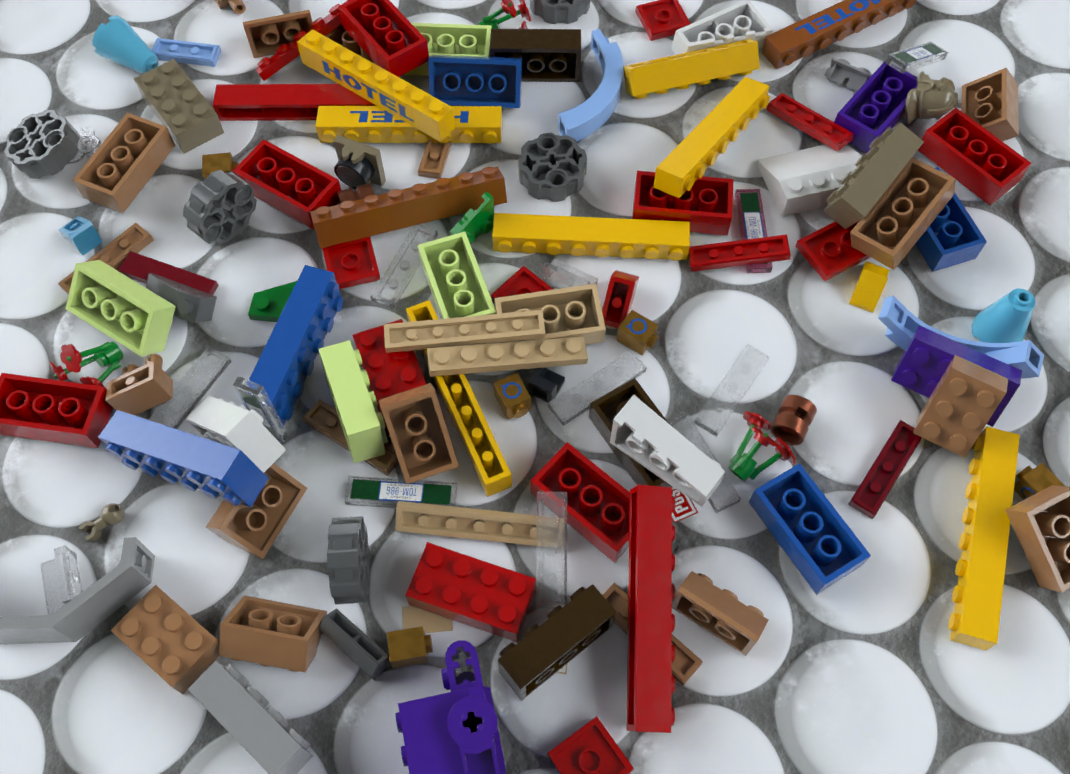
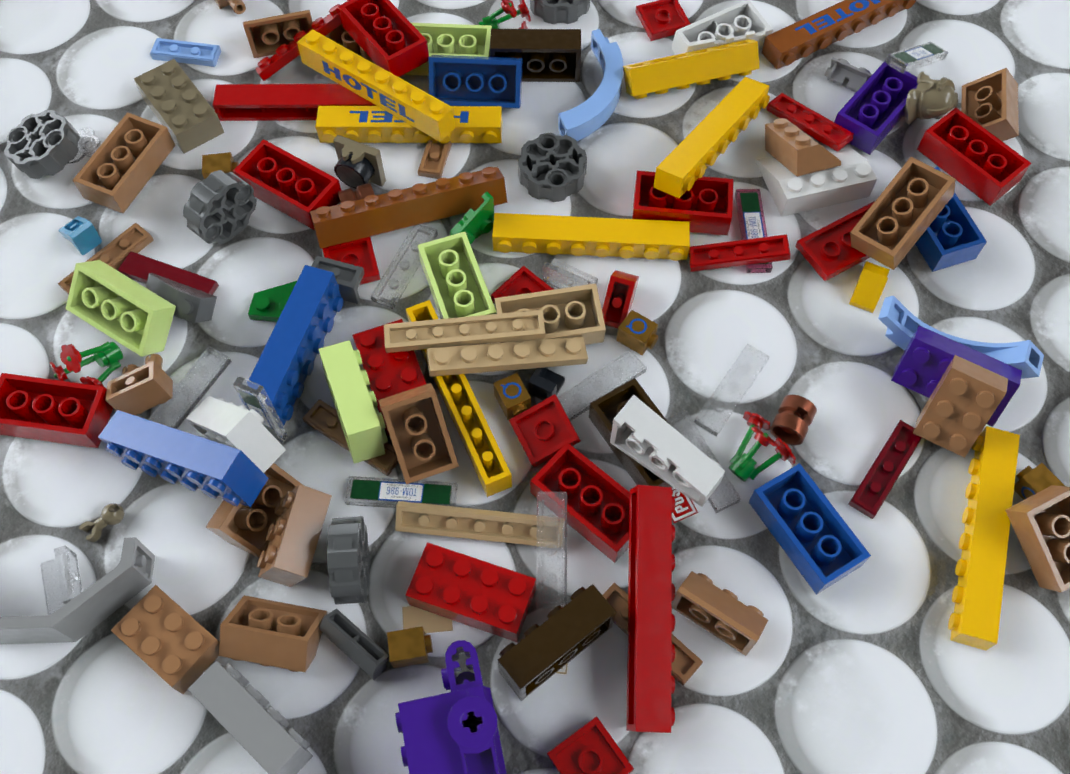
medium azure cone [92,15,158,74] -> none
dark tan brick [823,123,924,229] -> none
medium azure cone [971,289,1036,343] -> none
none -> medium nougat brick [257,484,332,587]
none -> dark grey panel [311,256,365,304]
none -> red plate [509,394,581,467]
none -> medium nougat slope [765,118,841,177]

